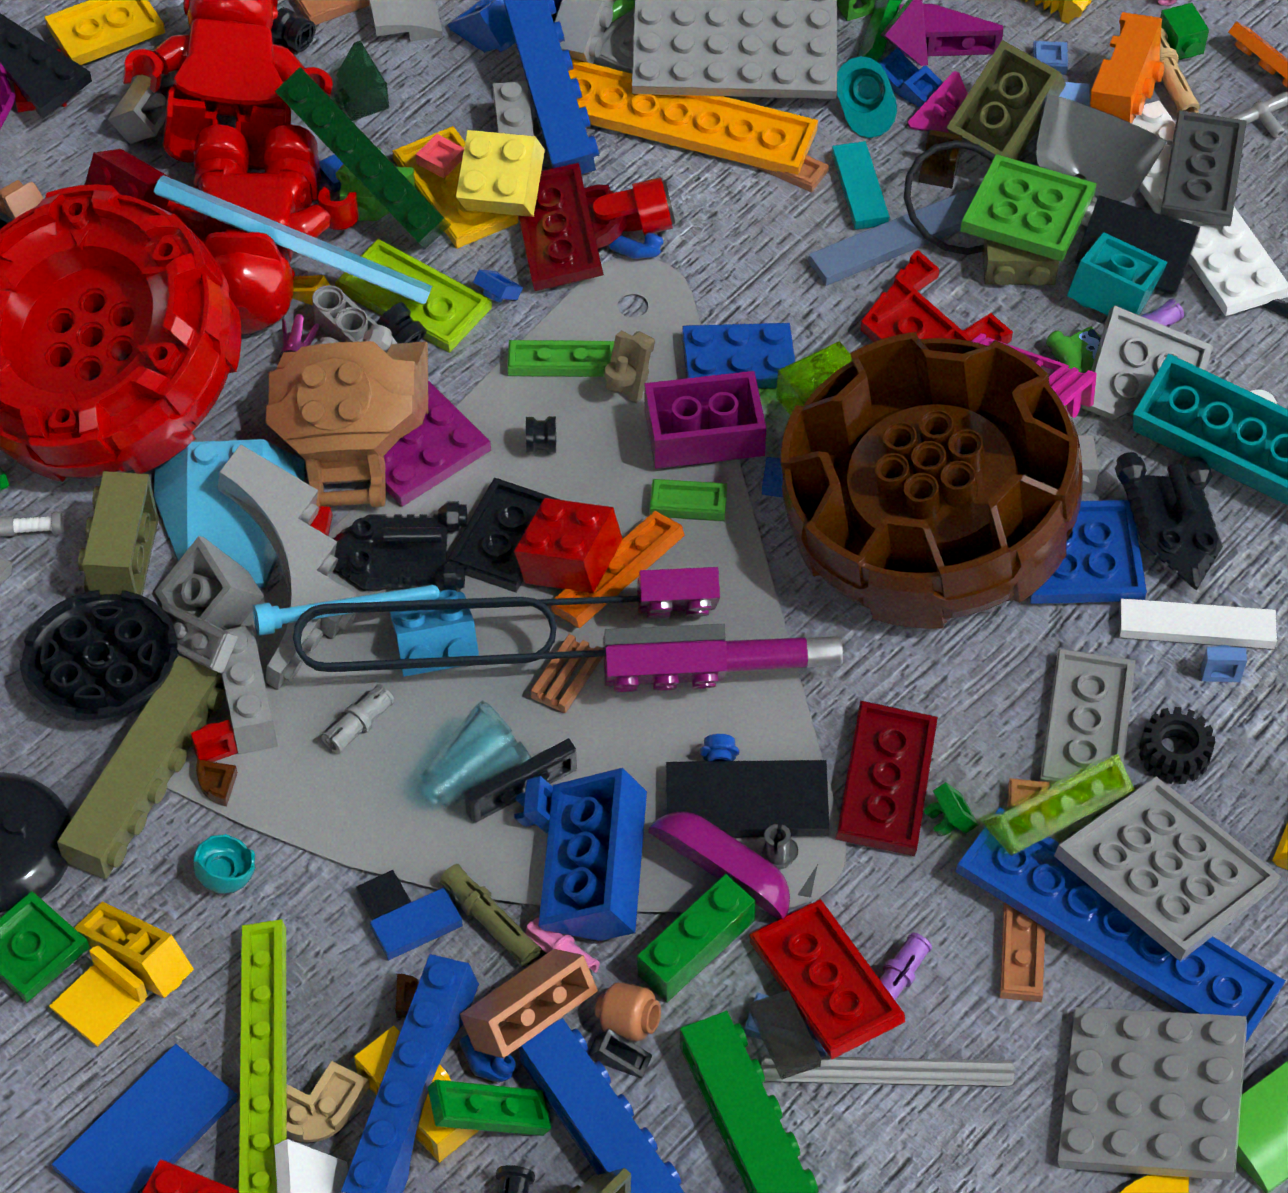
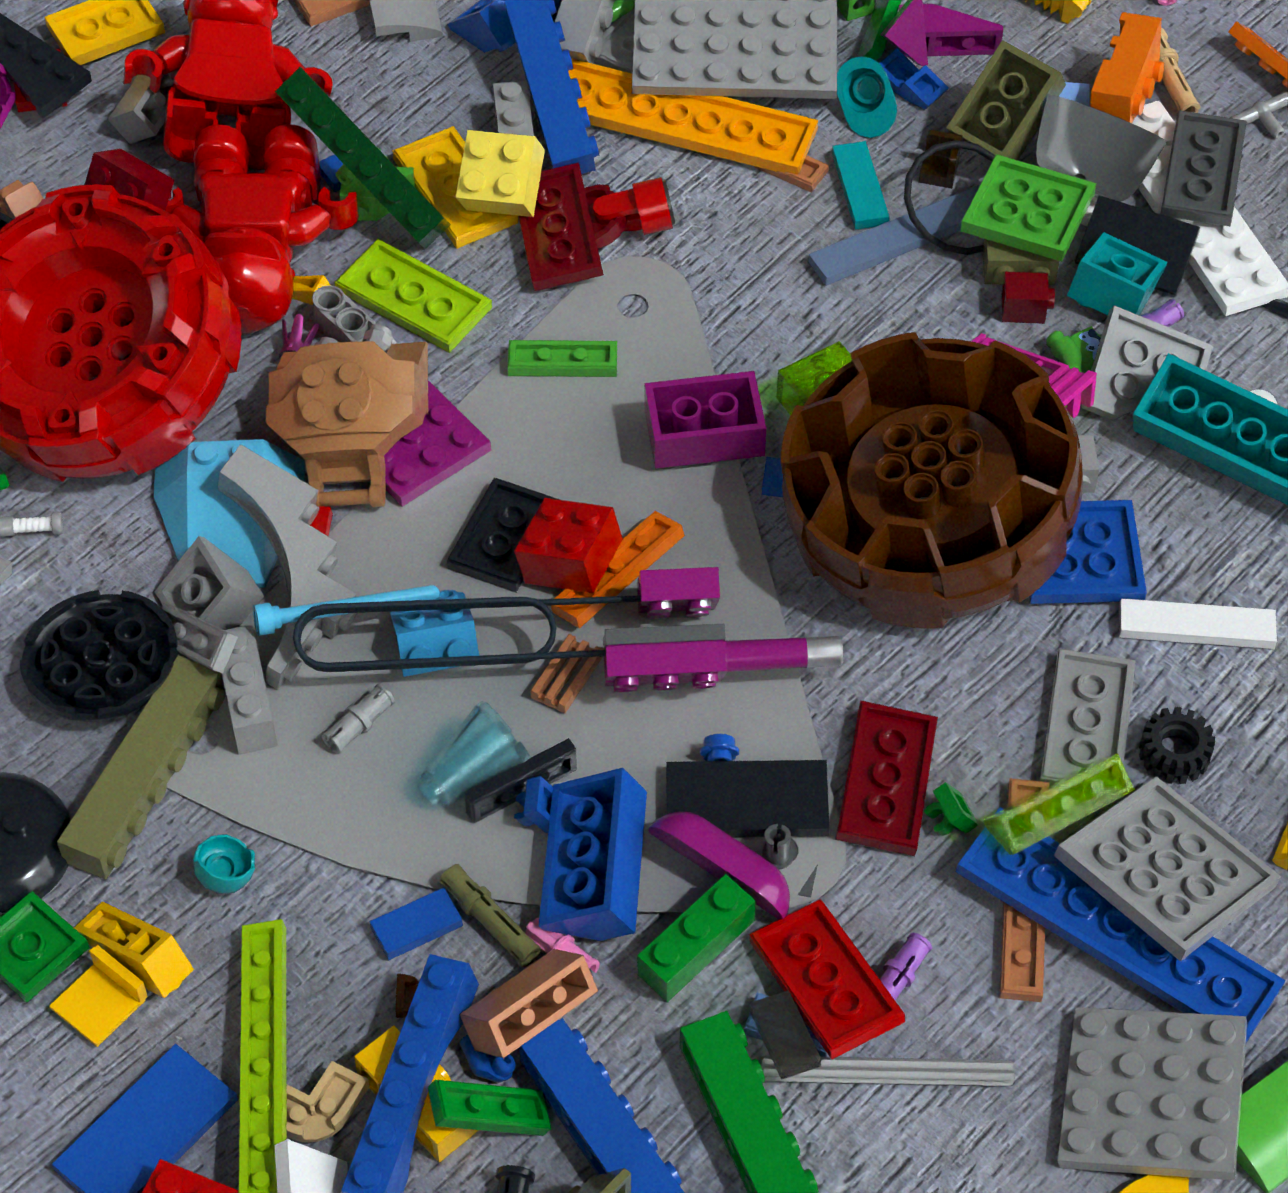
olive brick [78,471,159,596] -> none
medium azure tile [153,175,432,304] -> none
red plate [190,720,238,762] -> none
reddish brown tile [196,759,238,807] -> none
black wheel [271,7,316,52] -> none
black shield [332,501,467,591] -> none
clear green slope [334,41,389,121] -> none
black tile [356,870,411,920] -> none
black wheel [377,302,427,344] -> none
coral plate [416,134,464,179] -> none
blue plate [473,269,523,302] -> none
black wheel [526,416,556,454] -> none
black piece [588,1028,652,1078] -> none
nougat head [595,983,661,1041] -> none
dark tan hips [604,330,655,403] -> none
blue arm [609,233,664,259] -> none
bright green tile [650,479,727,521] -> none
blue plate [682,323,798,388] -> none
red wing [860,250,1013,344] -> none
dark pink piece [908,71,968,133] -> none
medium blue tile [1033,41,1068,75] -> none
black shield [1115,452,1223,590] -> none
green brick [1160,3,1209,60] -> none
medium blue plate [1200,645,1247,682] -> none
none -> dark red brick [1001,271,1055,324]

